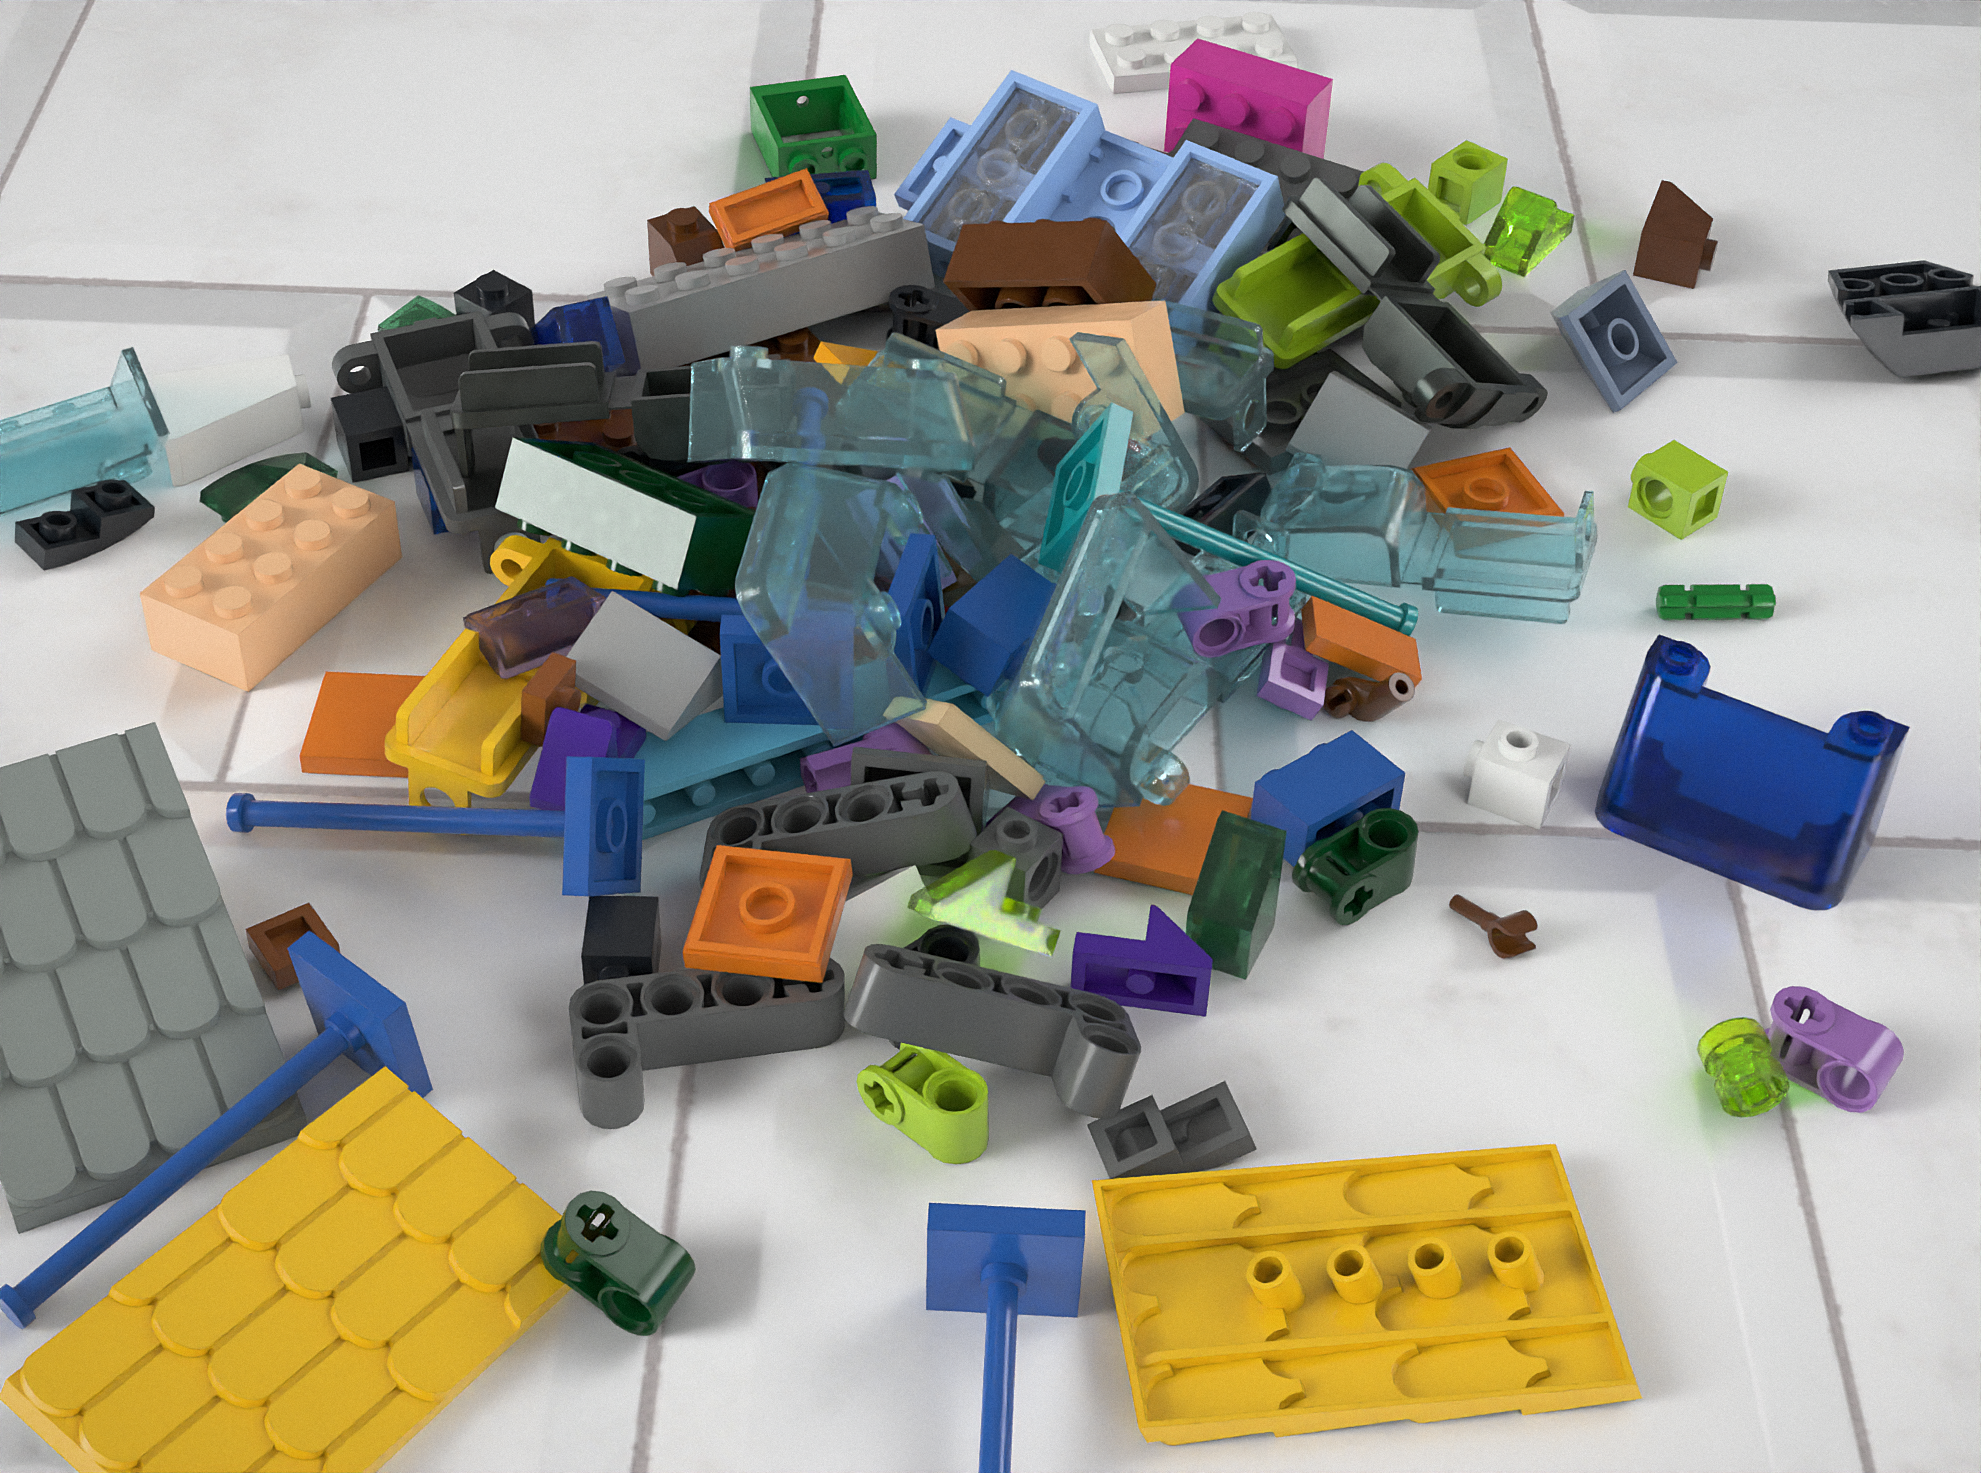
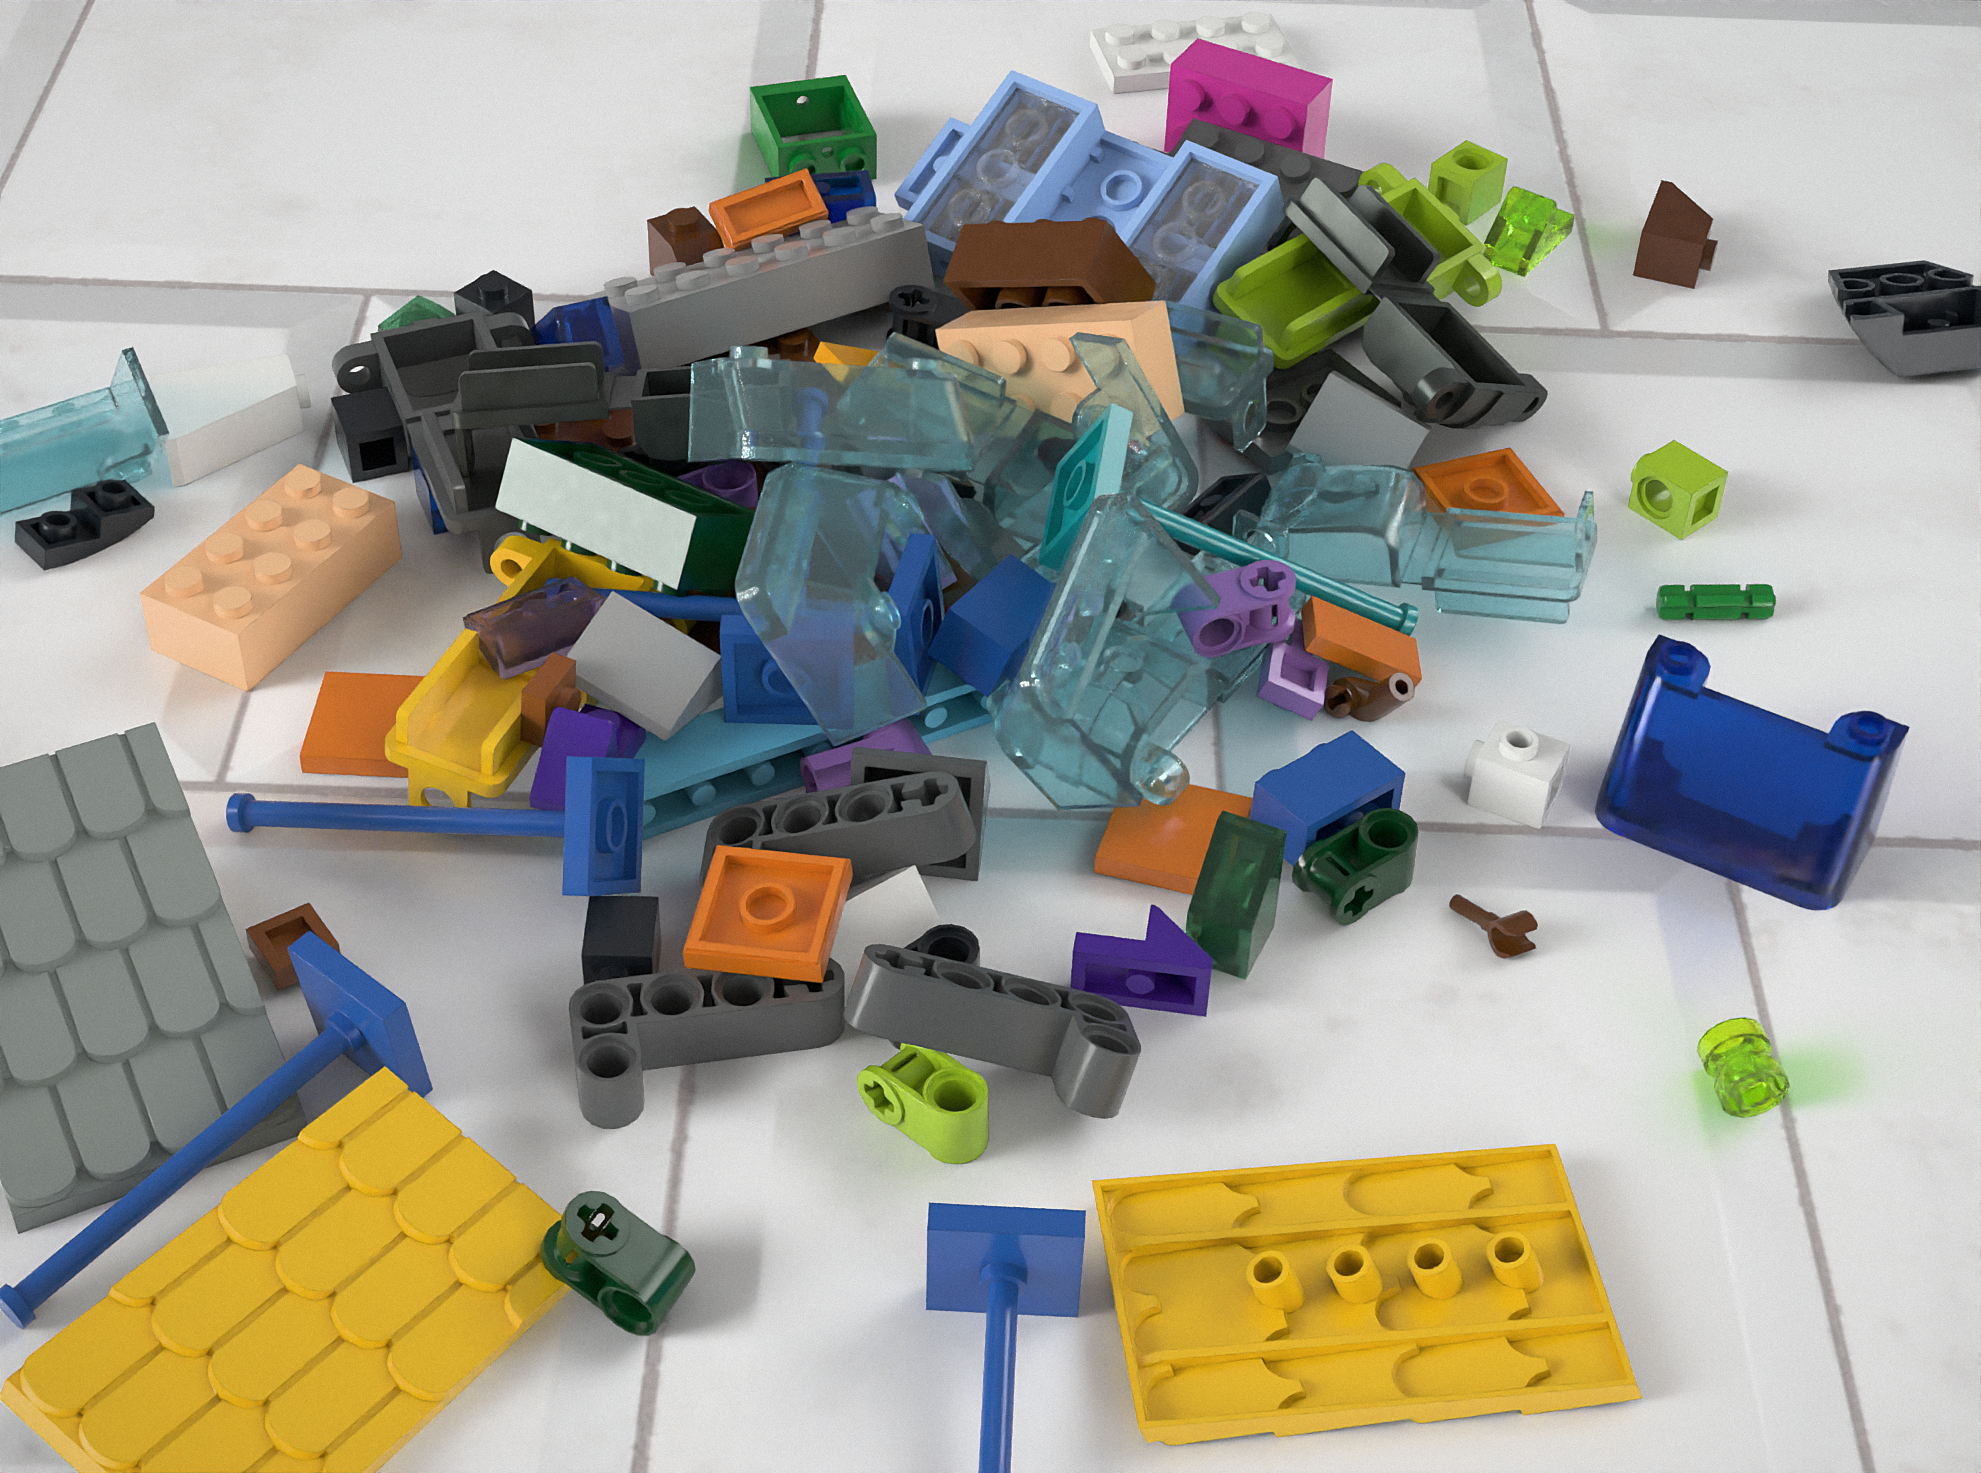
clear green slope [199,452,338,523] -> none
tan tile [883,693,1046,800] -> none
clear neon green slope [907,849,1061,956] -> none
dark grey brick [967,806,1063,929] -> none
medium lavender piece [985,783,1115,874] -> none
dark grey slope [1087,1081,1257,1179] -> none
sand blue slope [1550,270,1678,413] -> none
medium lavender piece [1755,986,1904,1113] -> none

